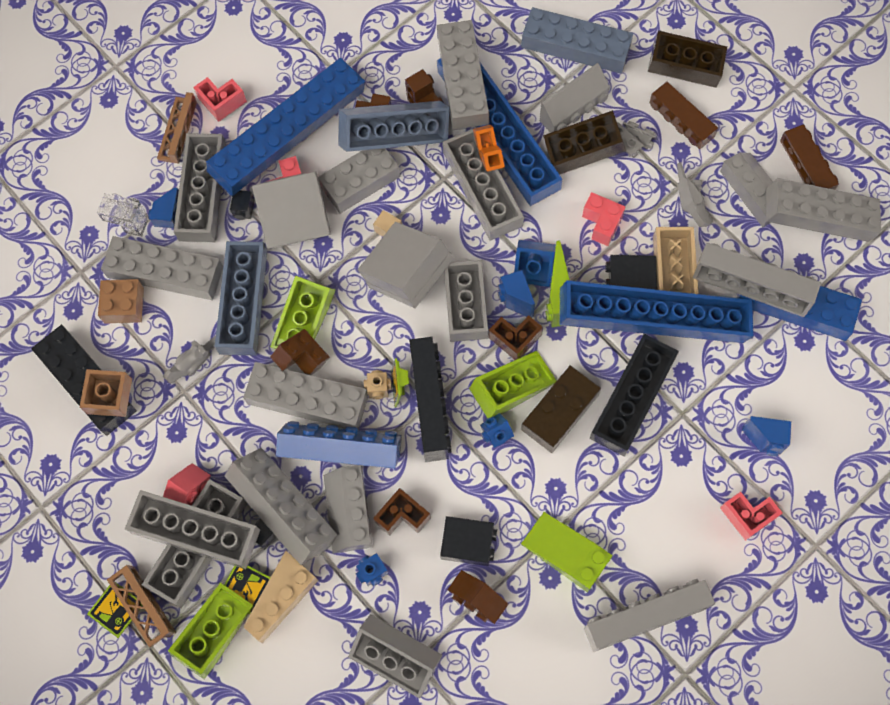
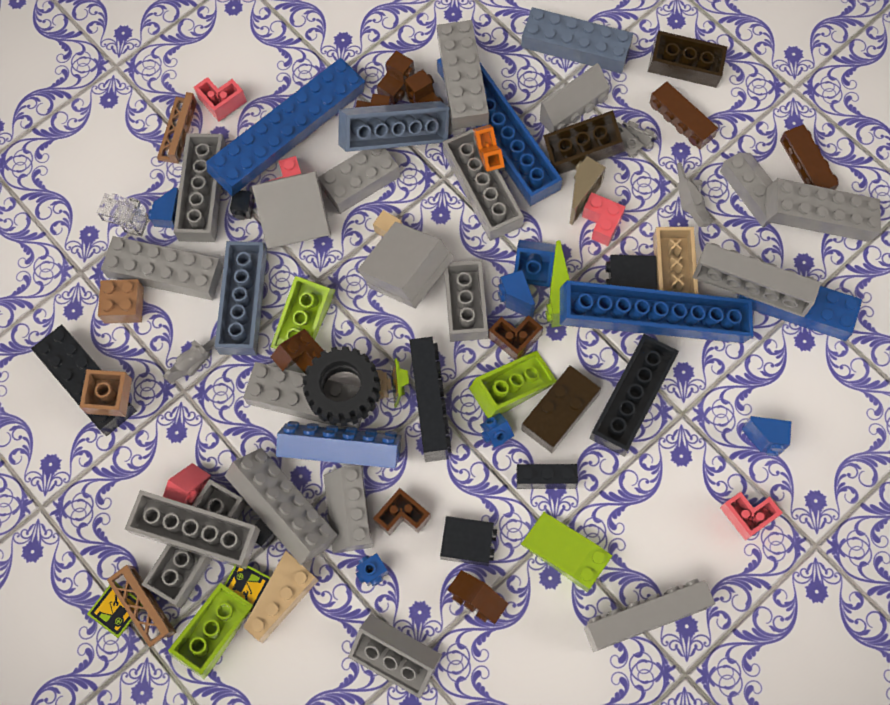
none -> black tyre [303,346,381,426]
none -> reddish brown brick [377,51,415,105]
none -> black brick [516,464,578,489]
none -> dark tan slope [569,156,606,225]

